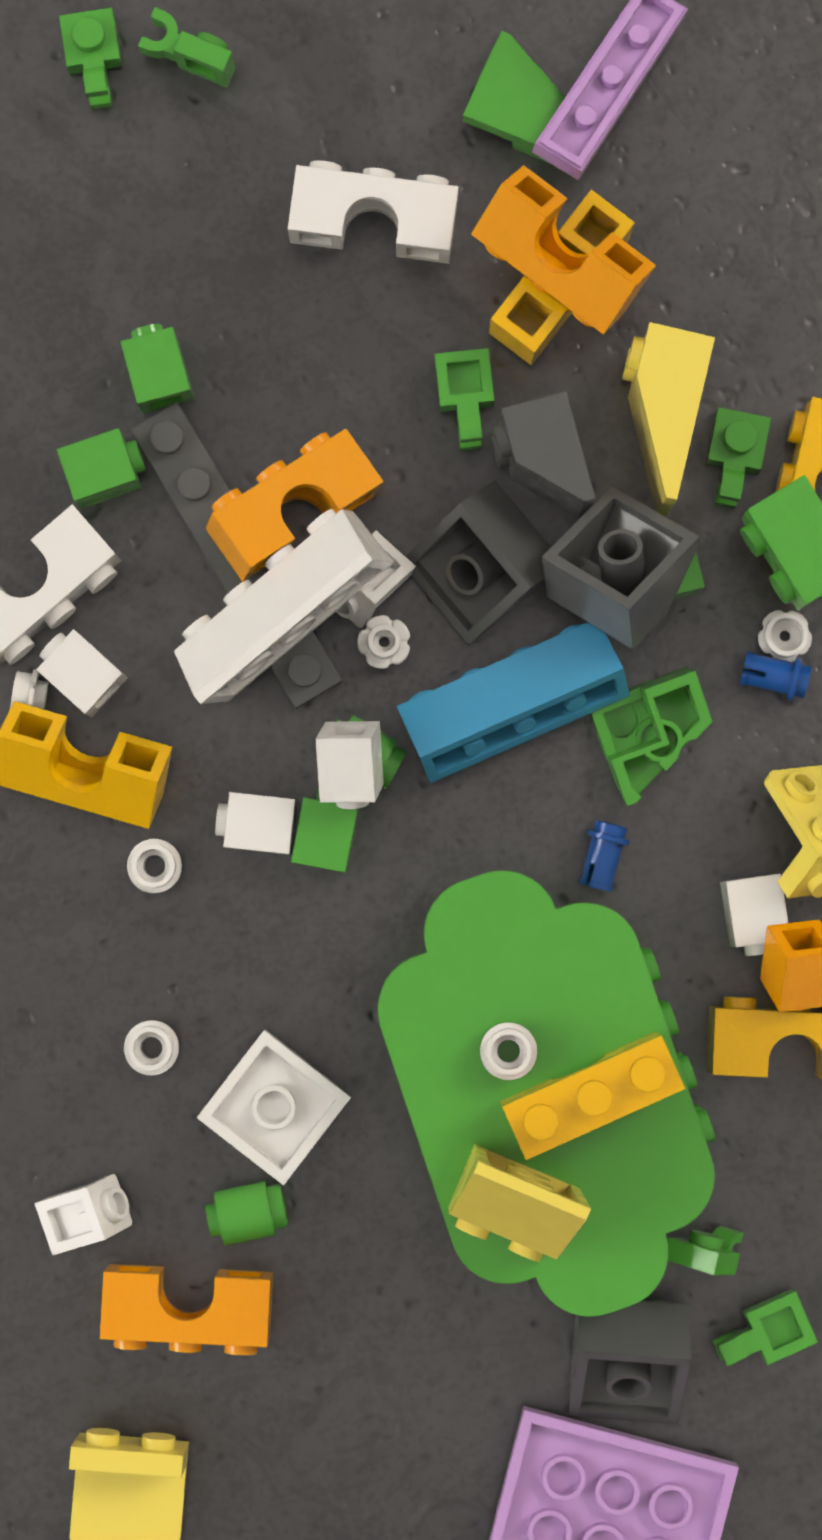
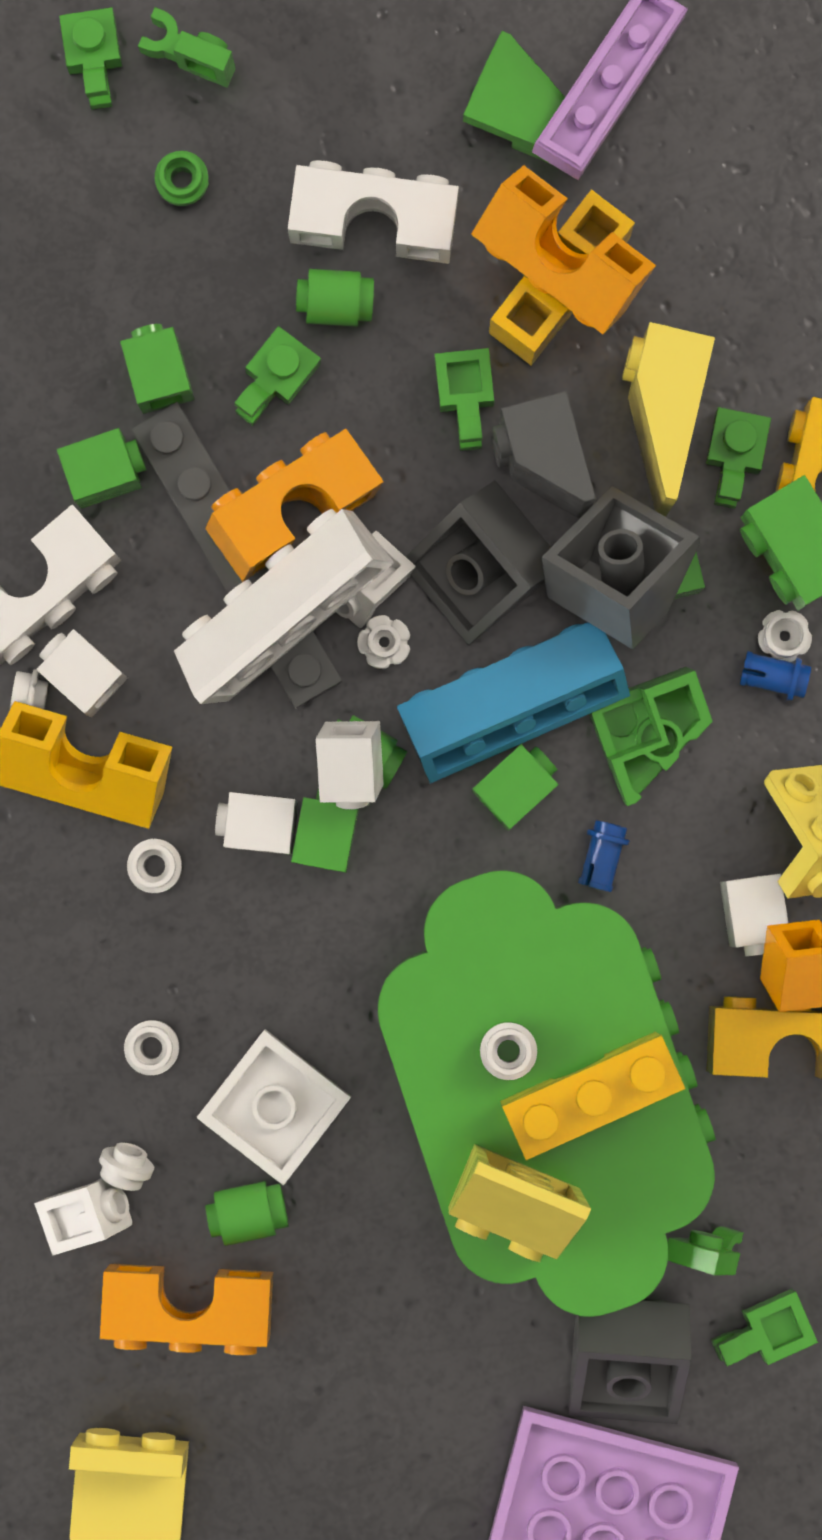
none -> white plate [99,1142,154,1191]
none -> bright green plate [155,151,209,206]
none -> bright green plate [234,326,321,426]
none -> bright green brick [296,269,374,326]
none -> bright green brick [472,744,559,830]

